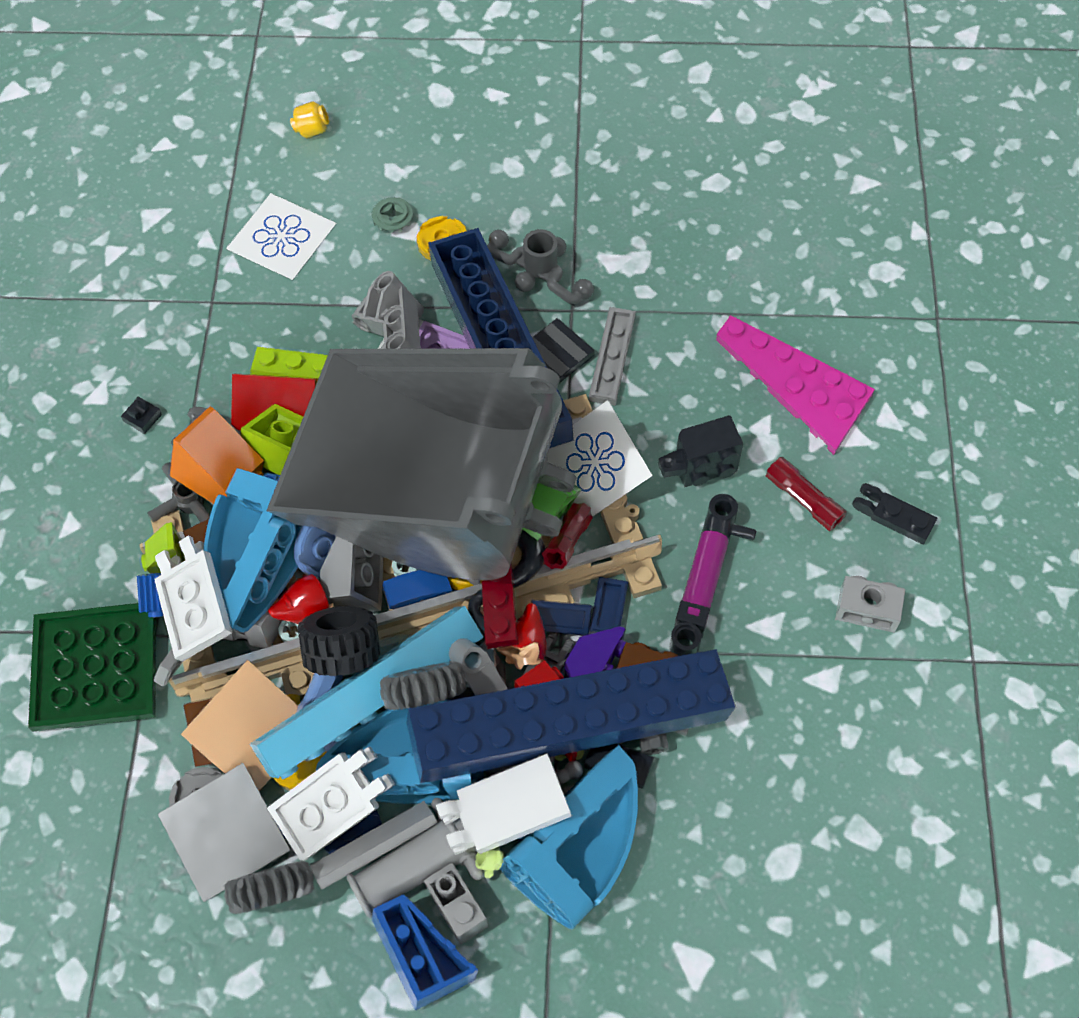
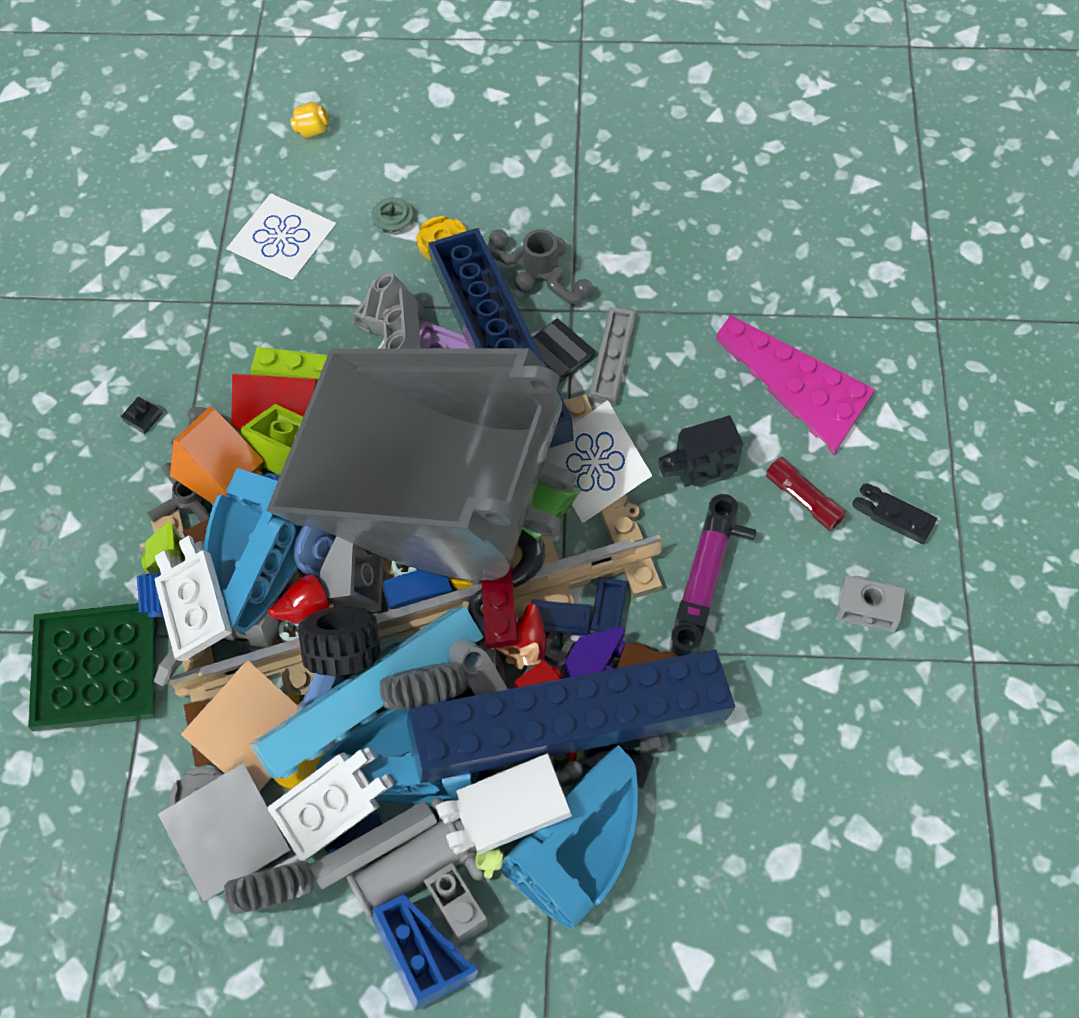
dark red axle [542,502,593,569] -> none

